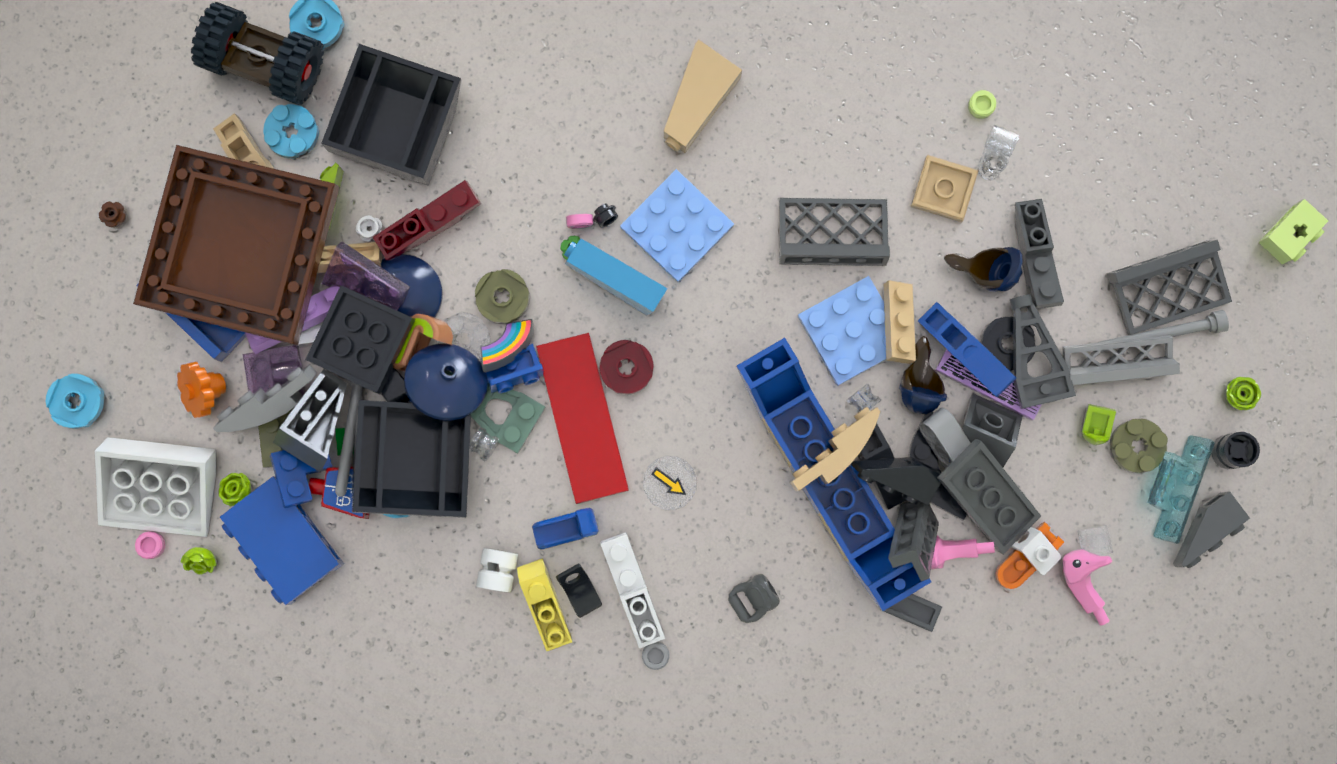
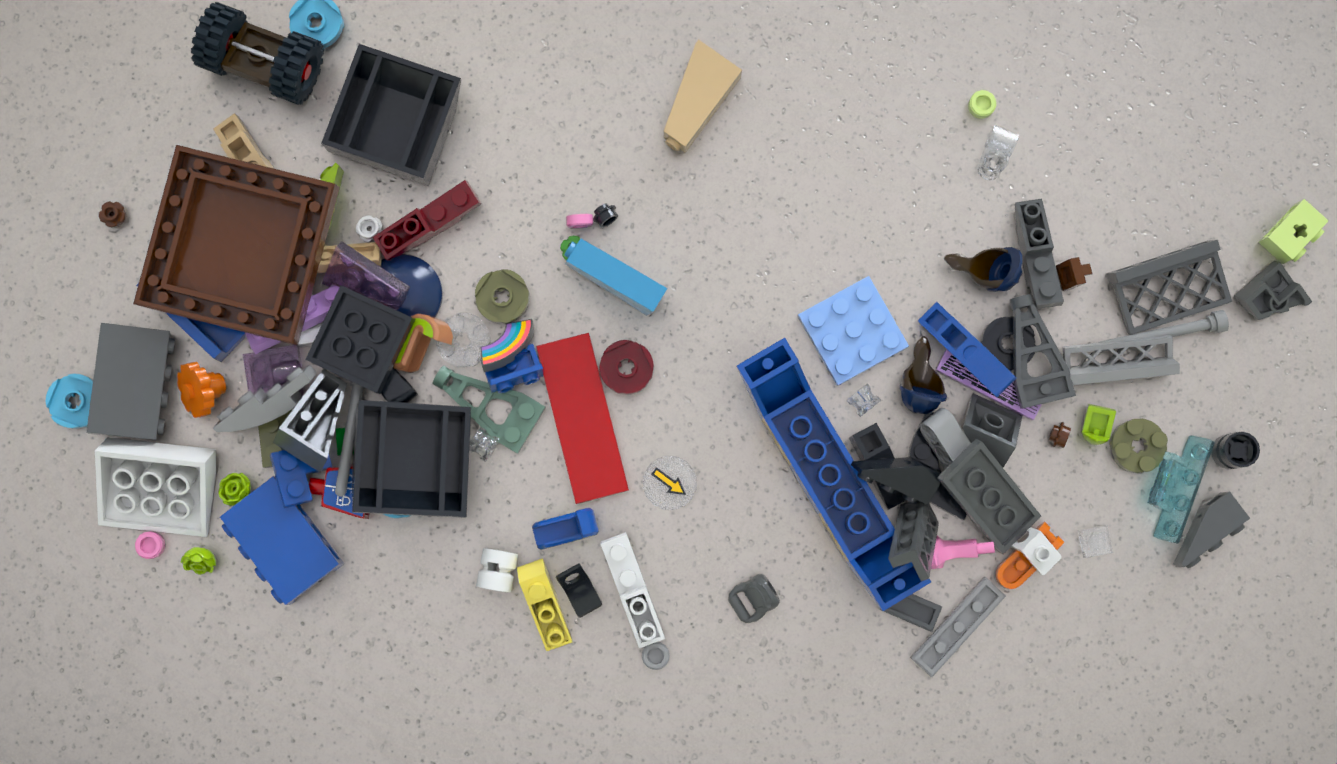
medium azure plate [263,104,319,159] -> none
dark blue dish [404,343,488,420] -> none
light blue plate [620,169,734,283] -> none
dark grey fence [779,198,890,266] -> none
tan slope [790,407,880,491] -> none
tan plate [883,280,916,364] -> none
tan tile [911,155,979,223] -> none
bright pink animal [1063,549,1112,626] -> none
lime plate [1226,377,1261,410] -> none
none -> dark grey panel [86,323,175,441]
none -> light grey tile [910,577,1006,677]
none -> reddish brown plate [1048,422,1071,448]
none -> reddish brown tile [1056,257,1093,291]
none -> dark grey slope [1234,260,1312,320]

